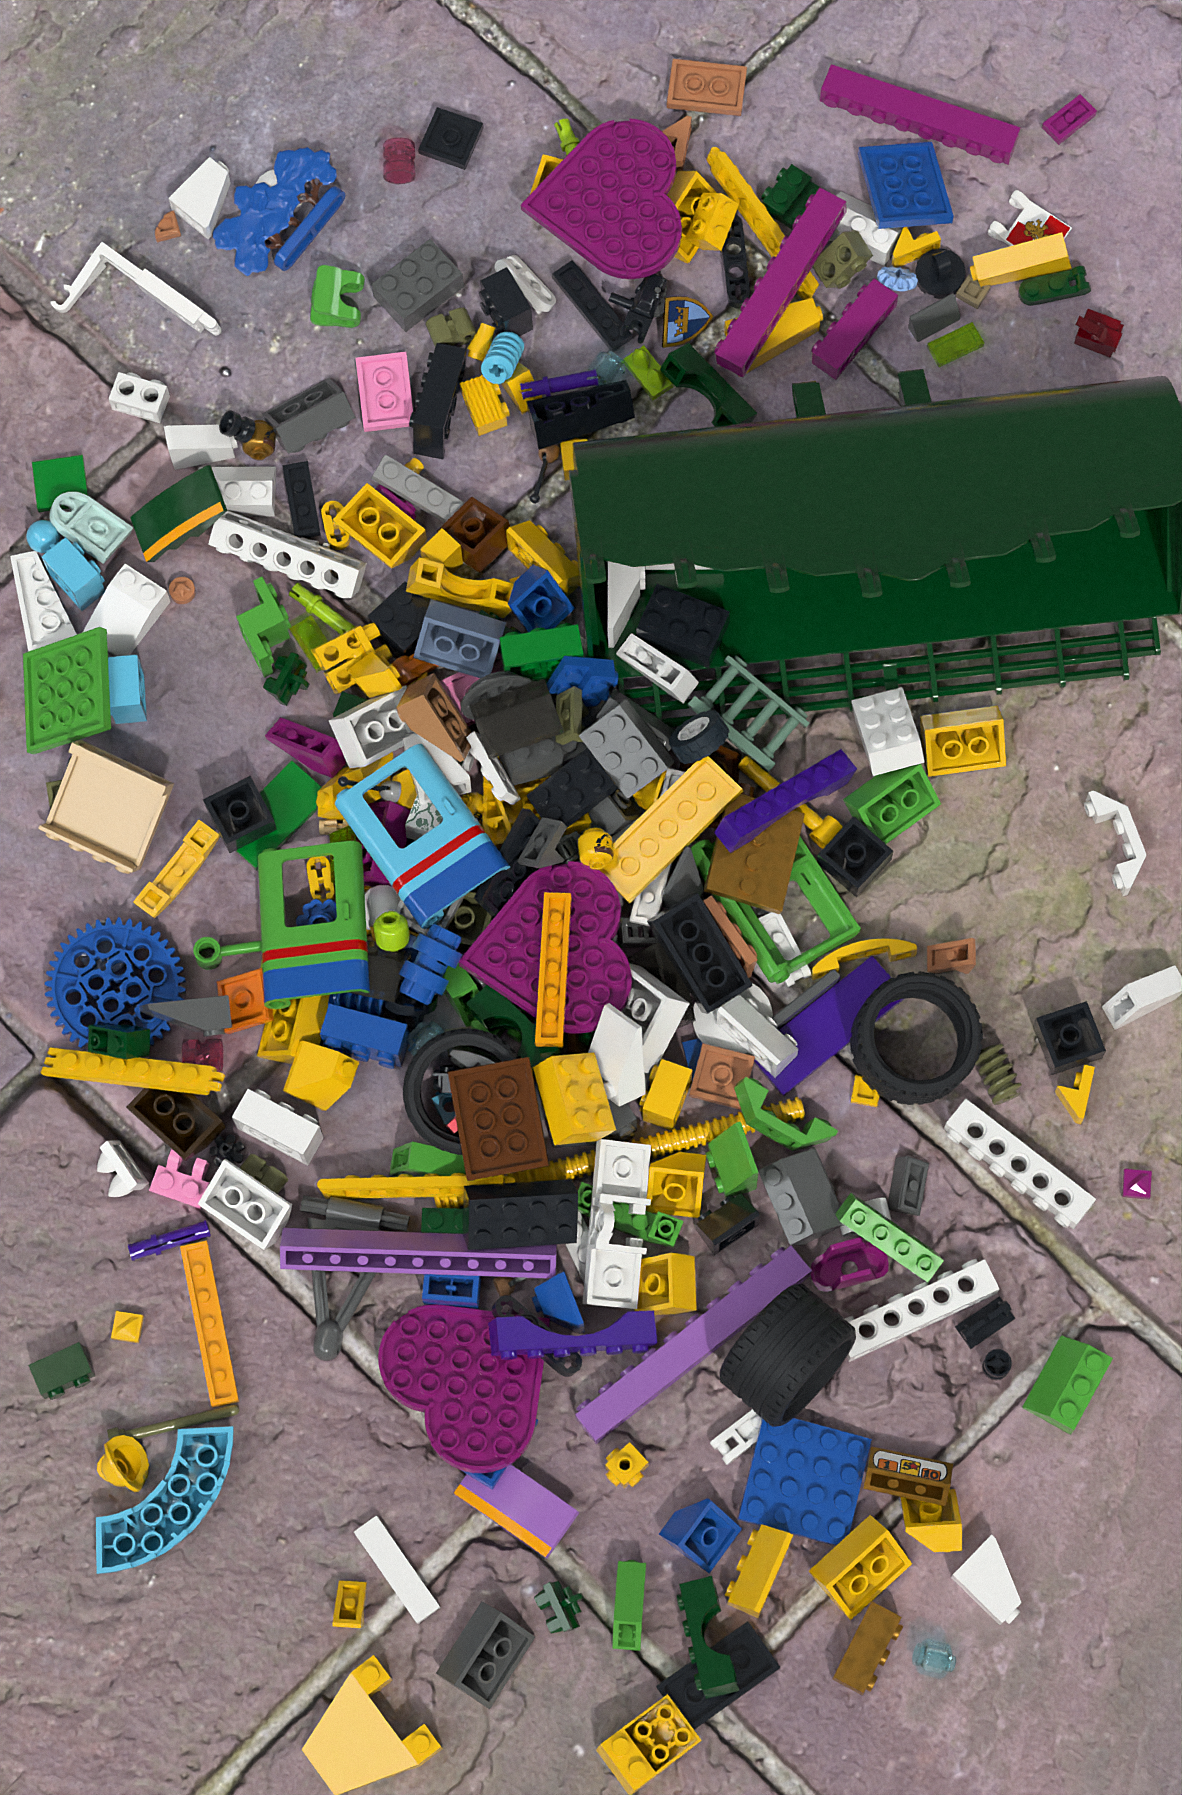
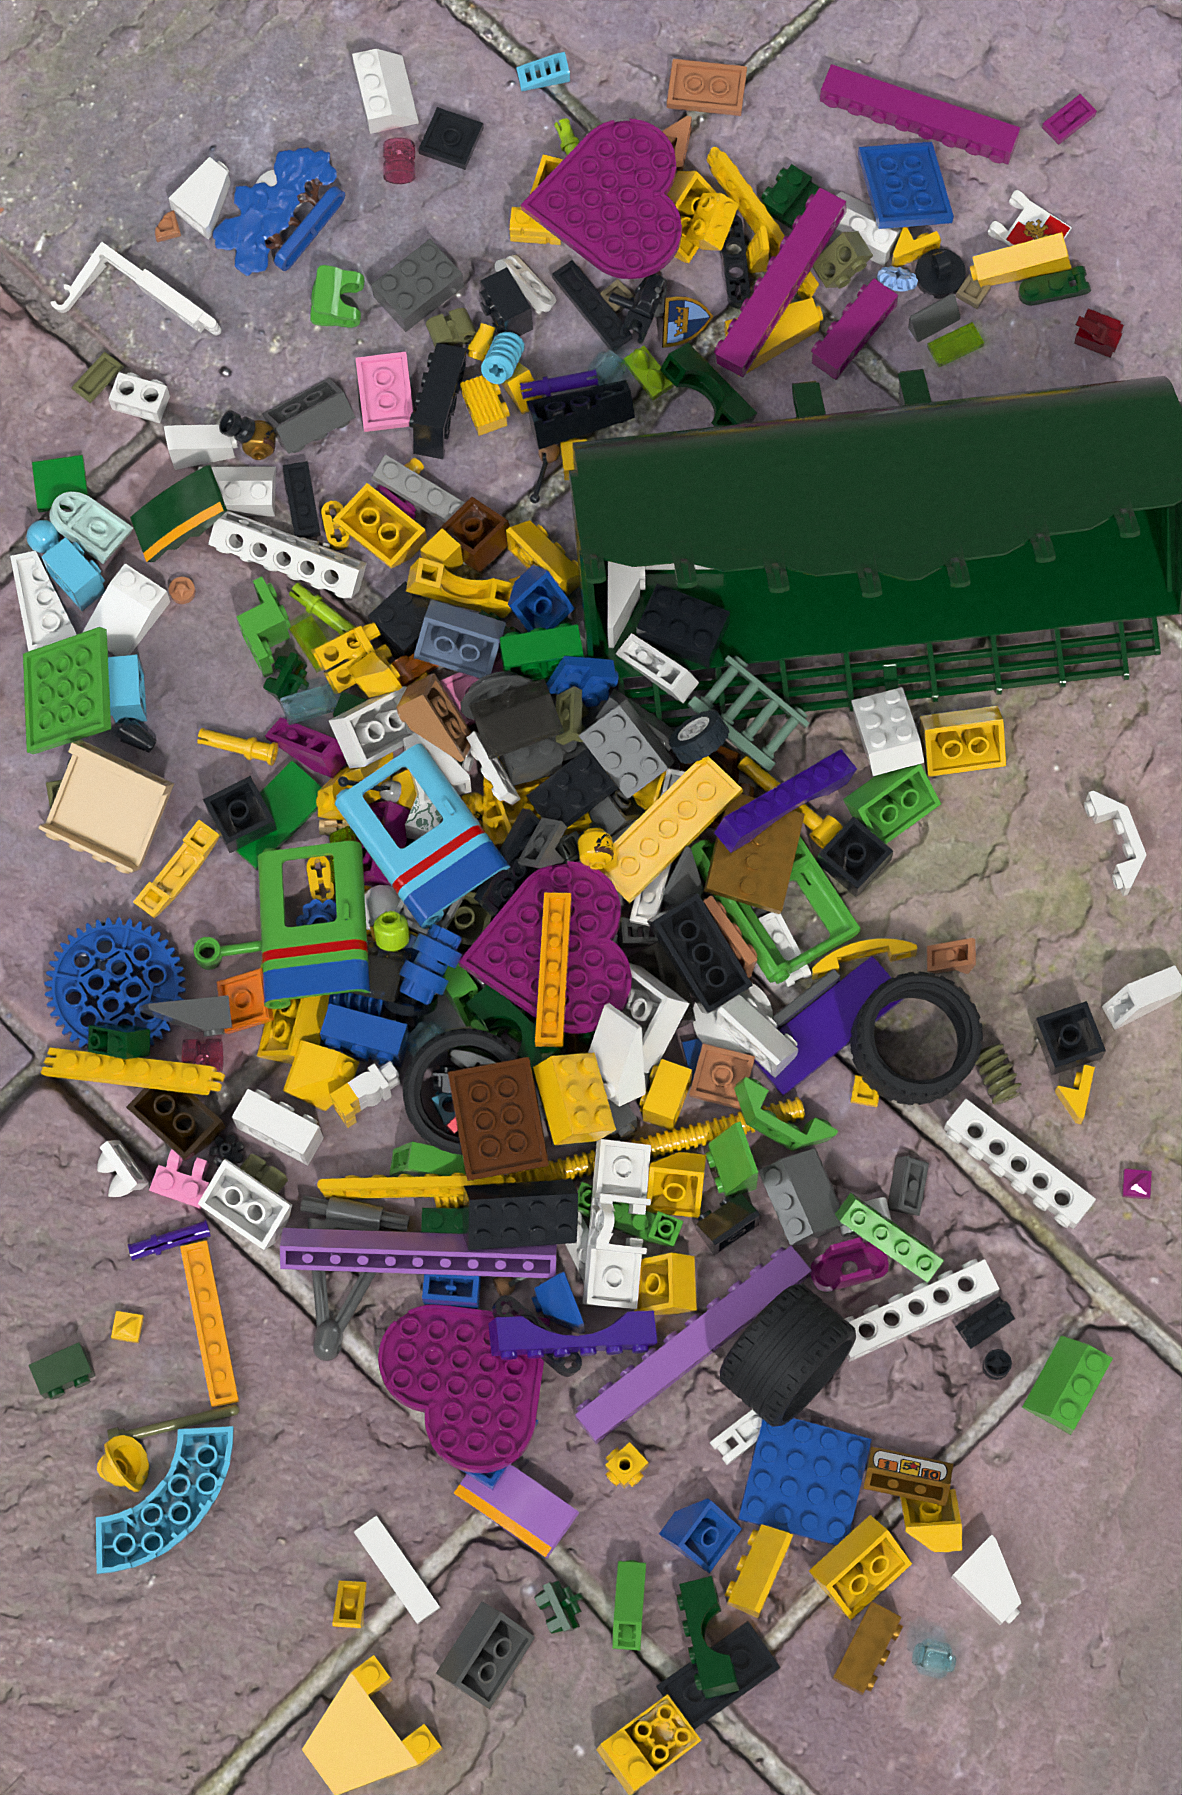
none -> olive tile [71,352,124,404]
none -> black cone [116,718,157,753]
none -> yellow pin [197,728,278,766]
none -> clear light blue plate [280,684,337,725]
none -> white hips [330,1061,401,1128]
none -> white slope [352,49,419,134]
none -> yellow brick [509,207,561,245]
none -> medium azure slope [516,52,570,92]
none -> dark tan tile [600,279,635,315]
none -> yellow slope [746,226,770,273]

